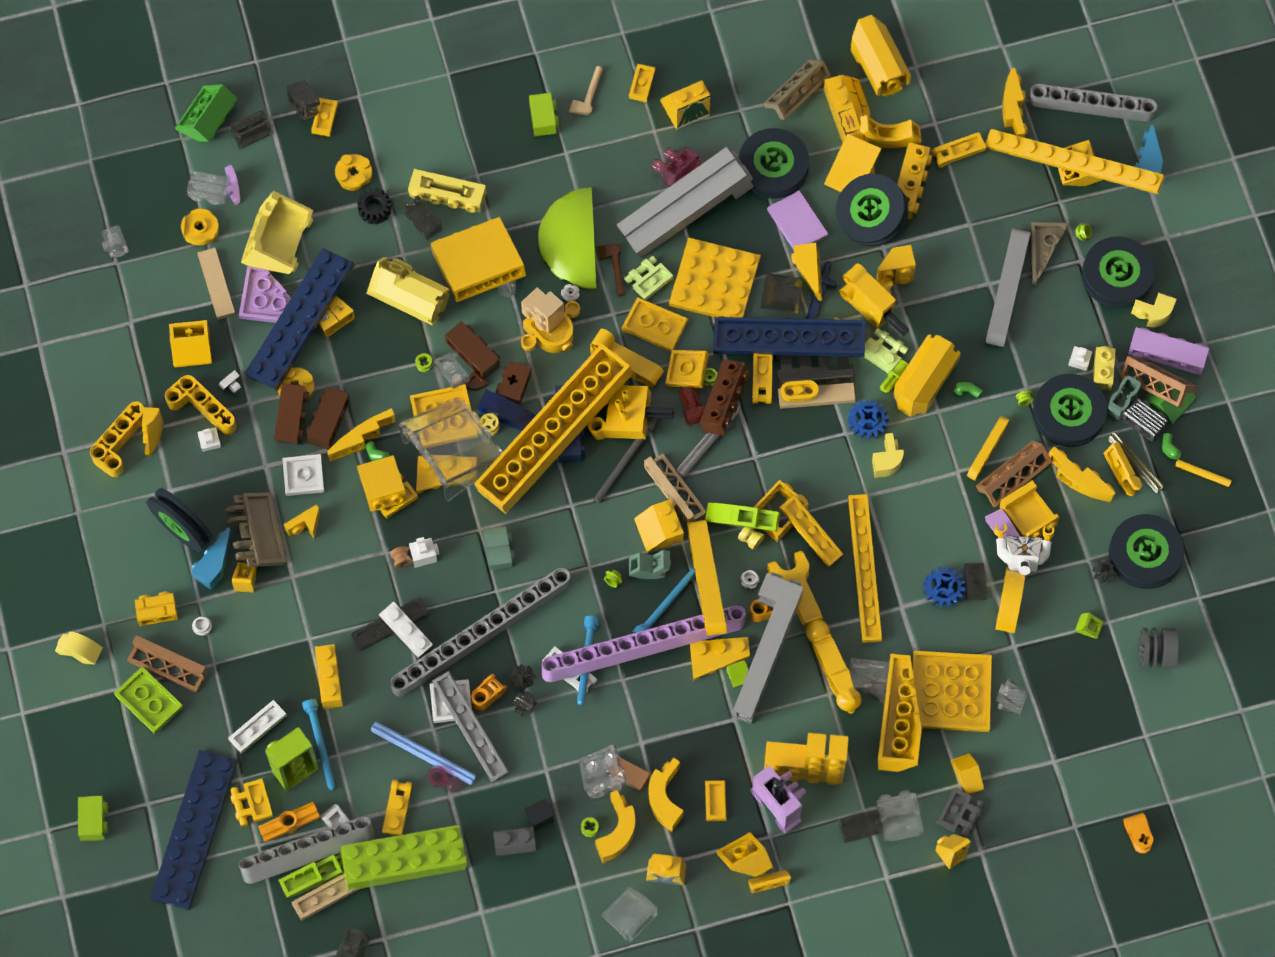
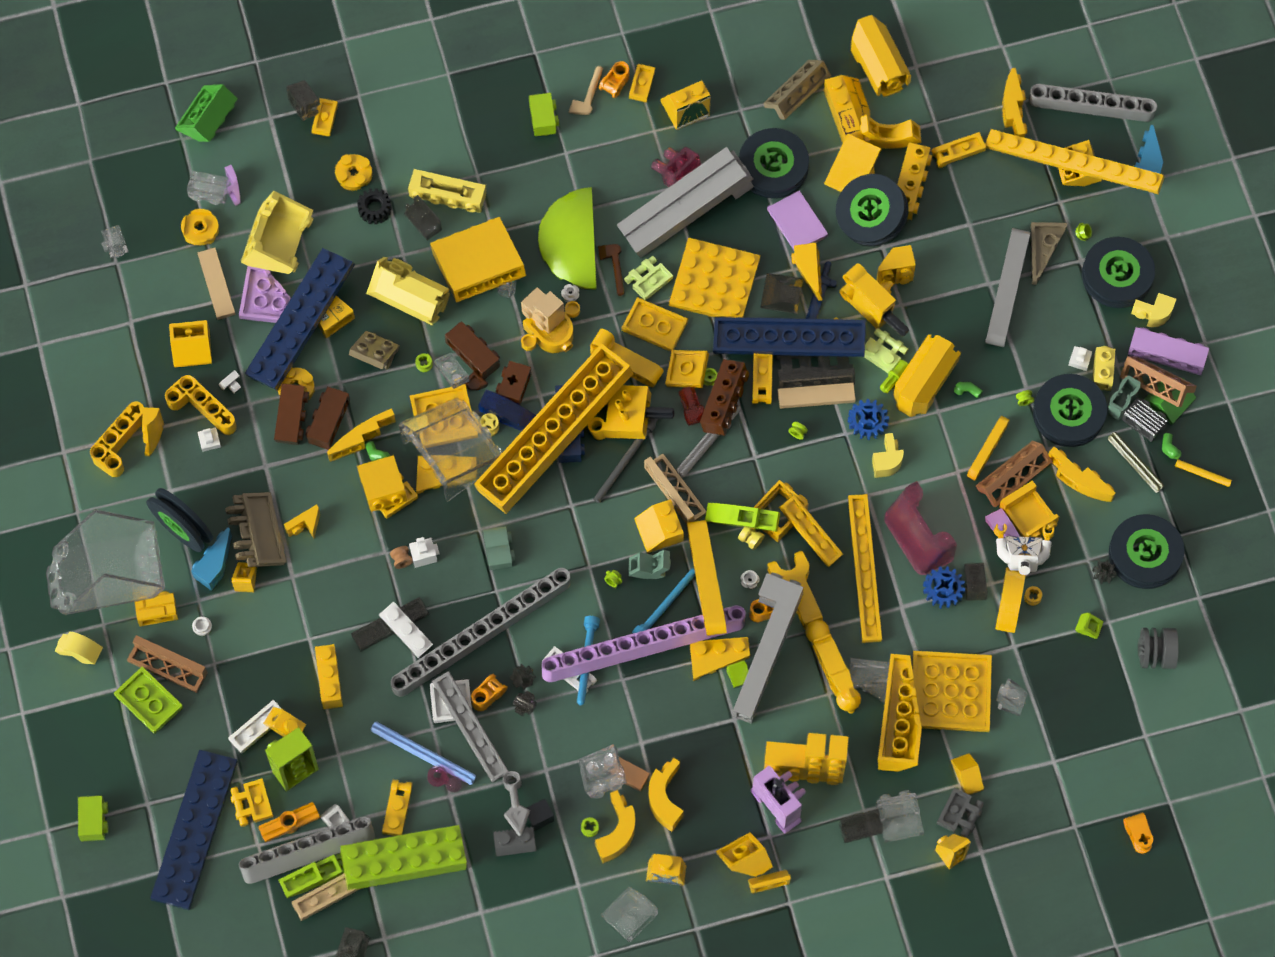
clear smoke hinge [230,109,273,149] -> none
white plate [282,454,324,496] -> none
dark azure piece [302,699,336,790] -> none
yellow tile [705,780,726,821] -> none
yellow plate [780,380,819,402] -> none
yellow hinge [1103,442,1142,497] -> none
none -> clear windscreen [46,509,165,615]
none -> yellow torso [263,707,306,737]
none -> dark tan plate [349,331,400,370]
none -> light grey piece [503,771,530,836]
none -> light orange piece [599,61,630,98]
none -> lime bush [788,422,808,440]
none -> clear pink windscreen [884,481,957,575]
none -> yellow bush [1024,586,1042,606]

